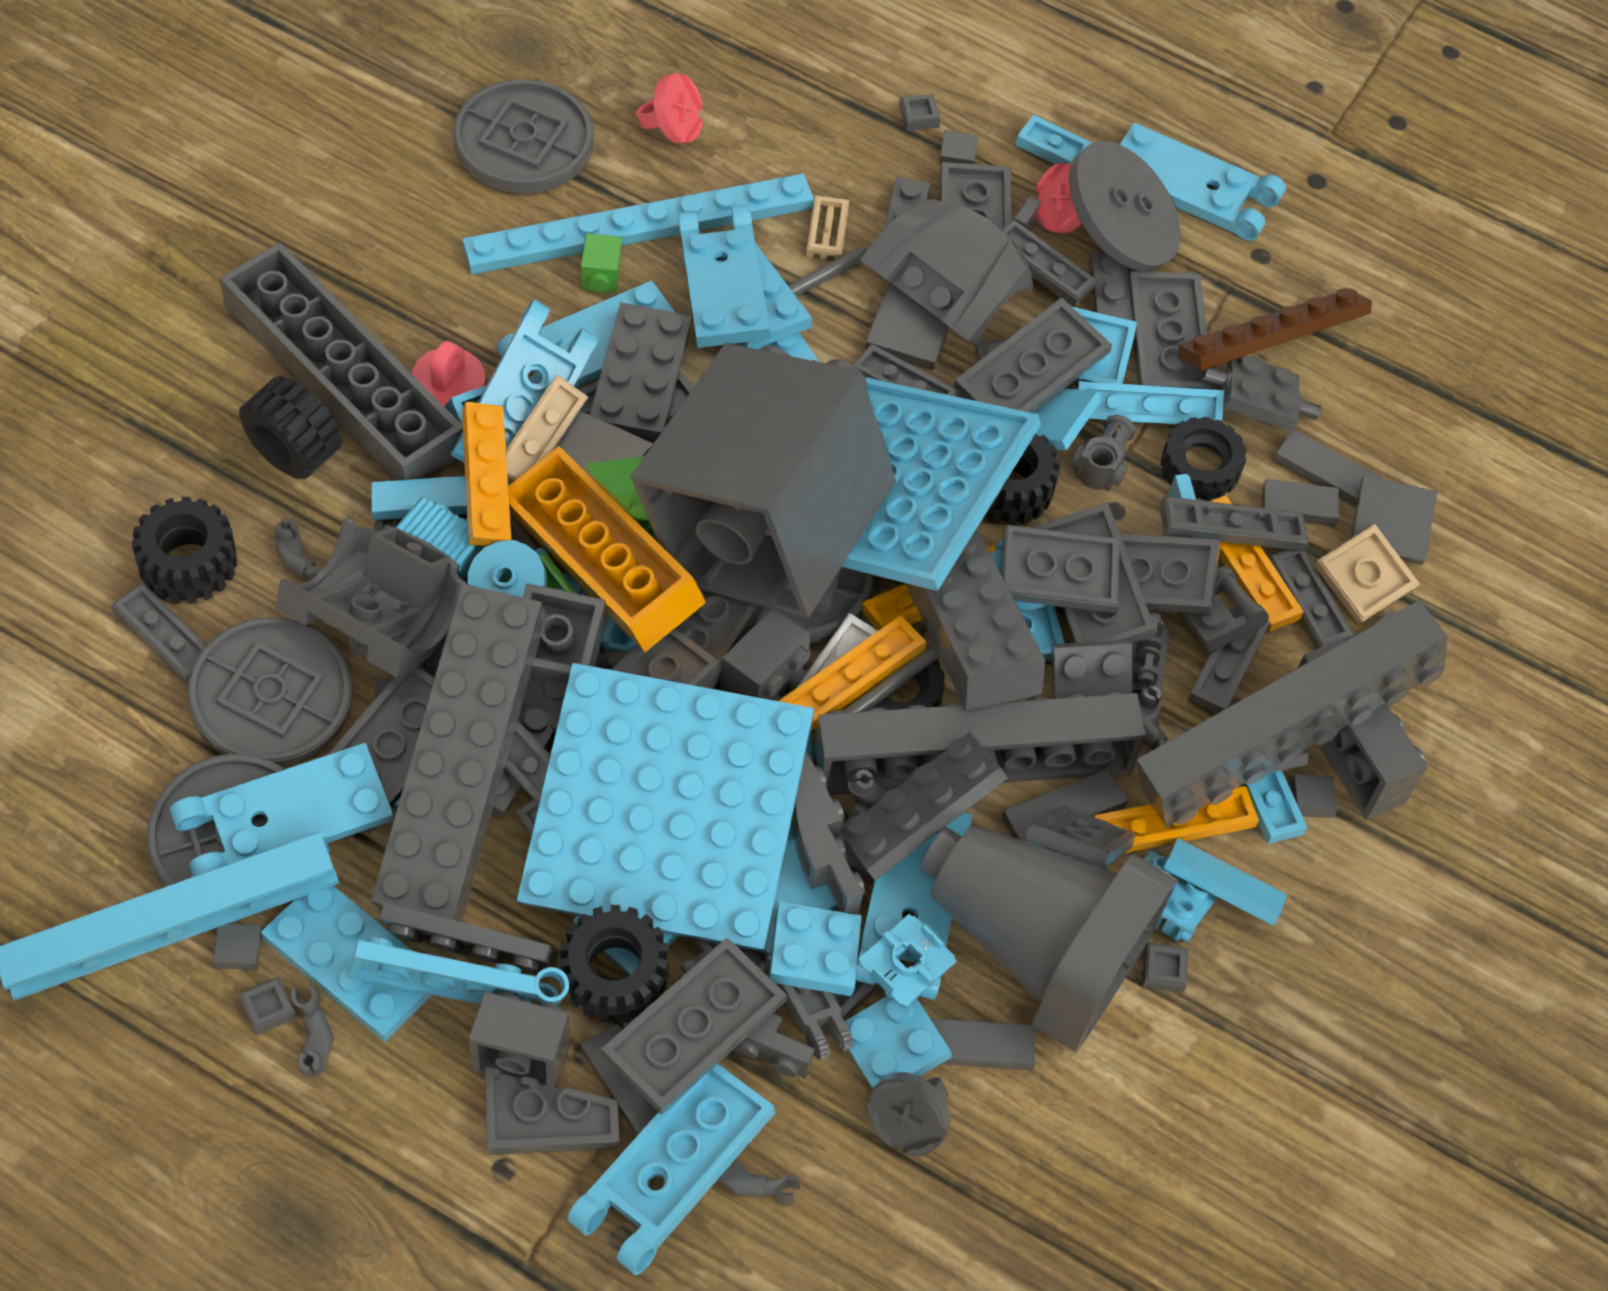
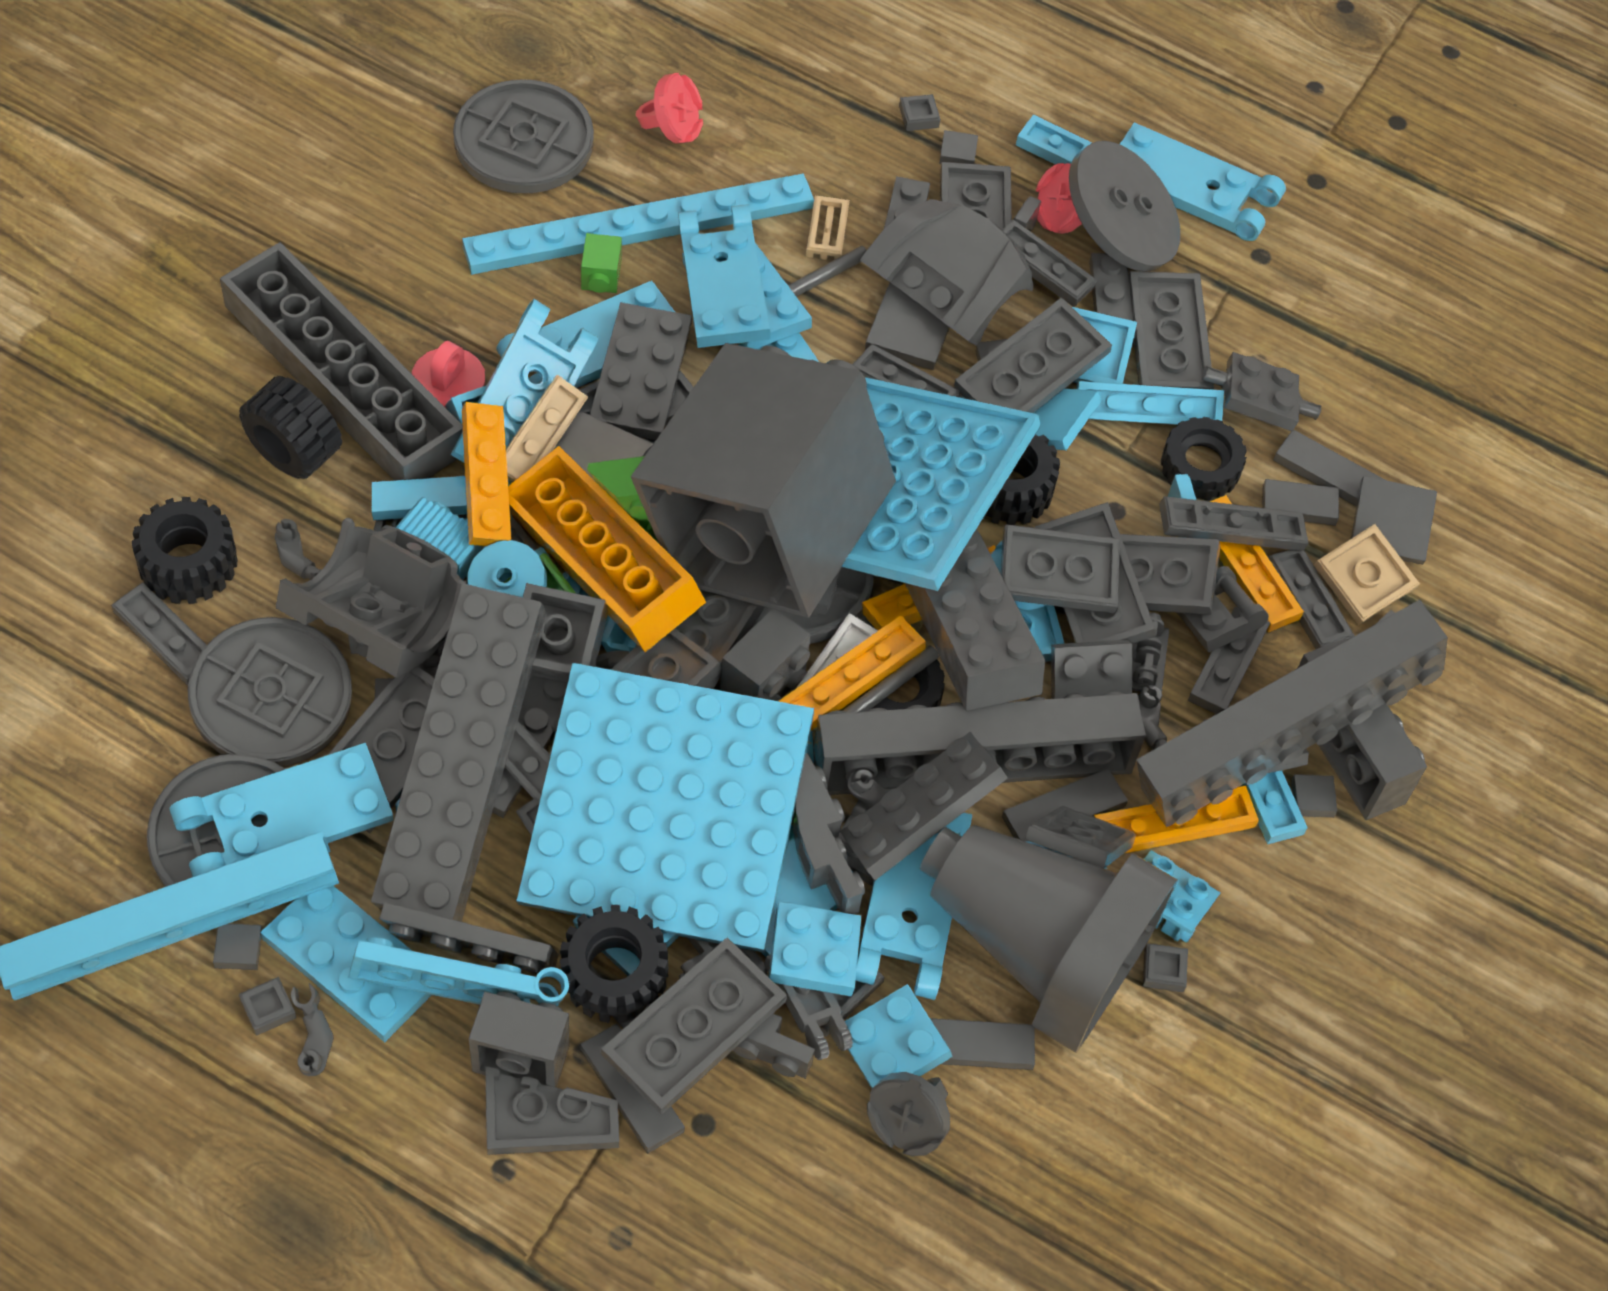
medium azure hinge [567,1064,776,1275] -> none
dark grey arm [718,1159,800,1206] -> none
medium azure piece [858,914,957,1008] -> none
dark grey connector [1071,414,1136,491] -> none
medium azure tile [1163,838,1287,925] -> none
reddish brown plate [1178,288,1372,370] -> none

